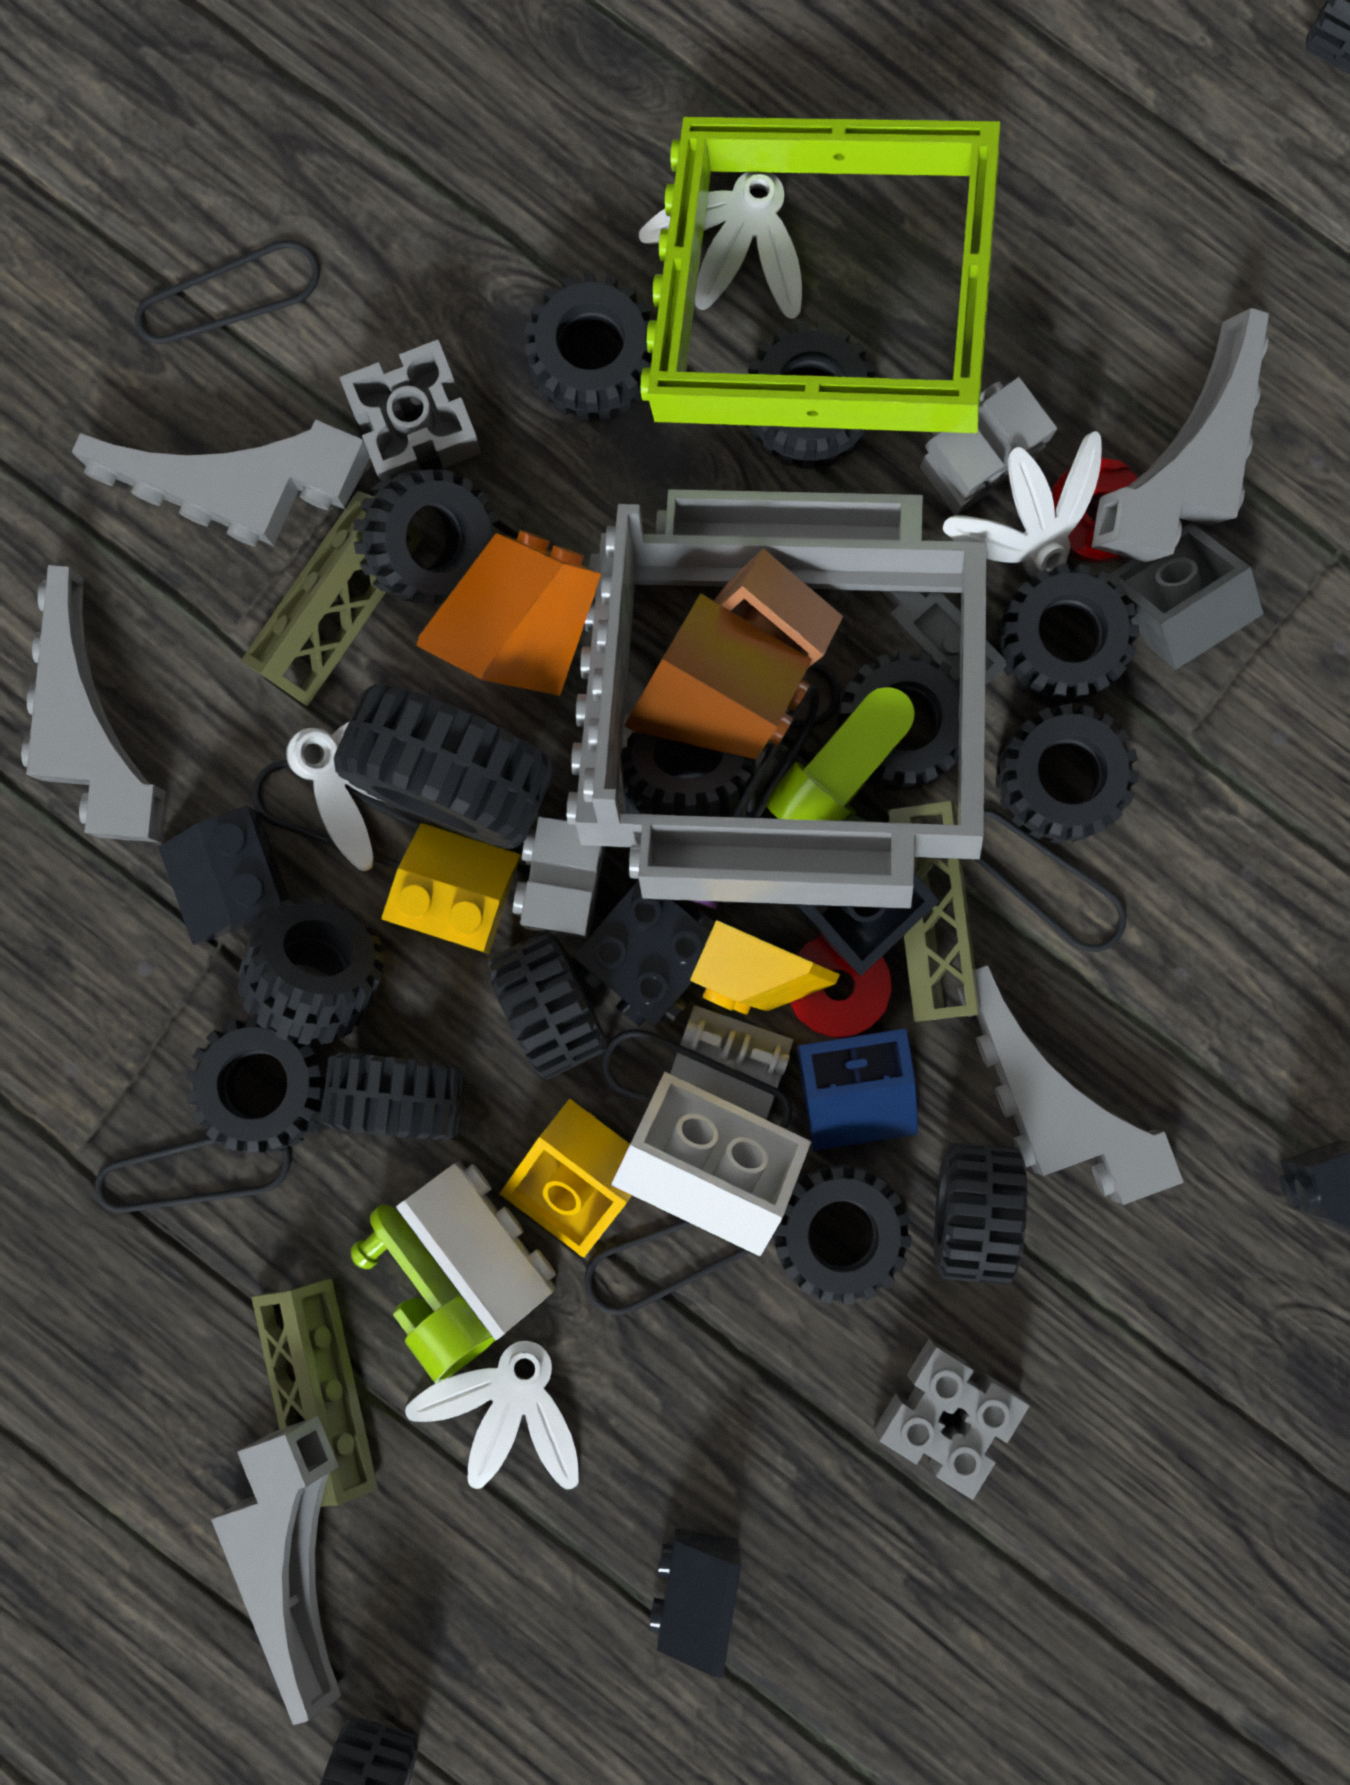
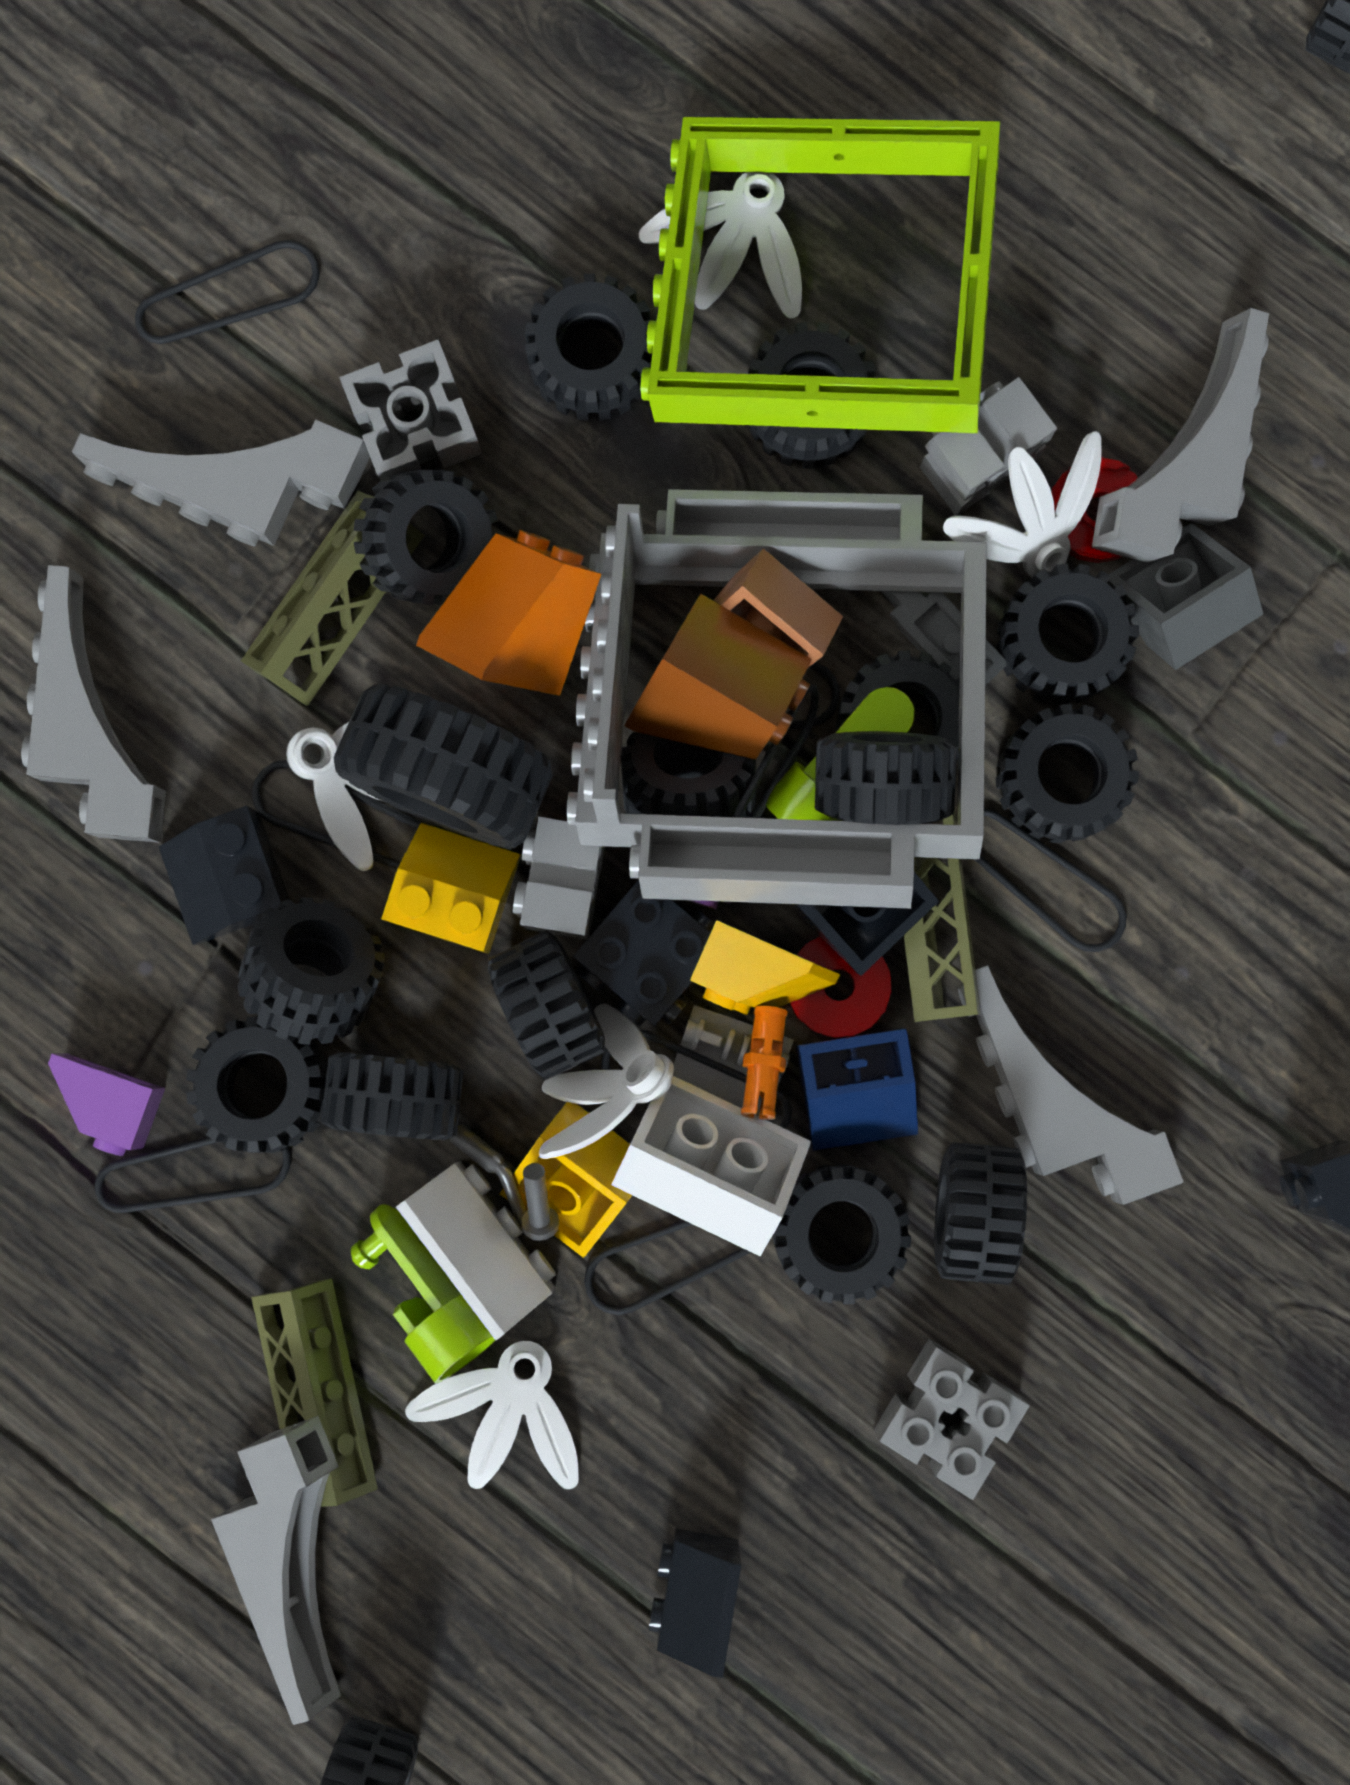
none -> medium lavender slope [48,1053,165,1156]
none -> flat silver piece [450,1124,559,1241]
none -> white plant [539,1003,674,1159]
none -> orange pin [740,1006,788,1120]
none -> black tyre [814,731,957,825]

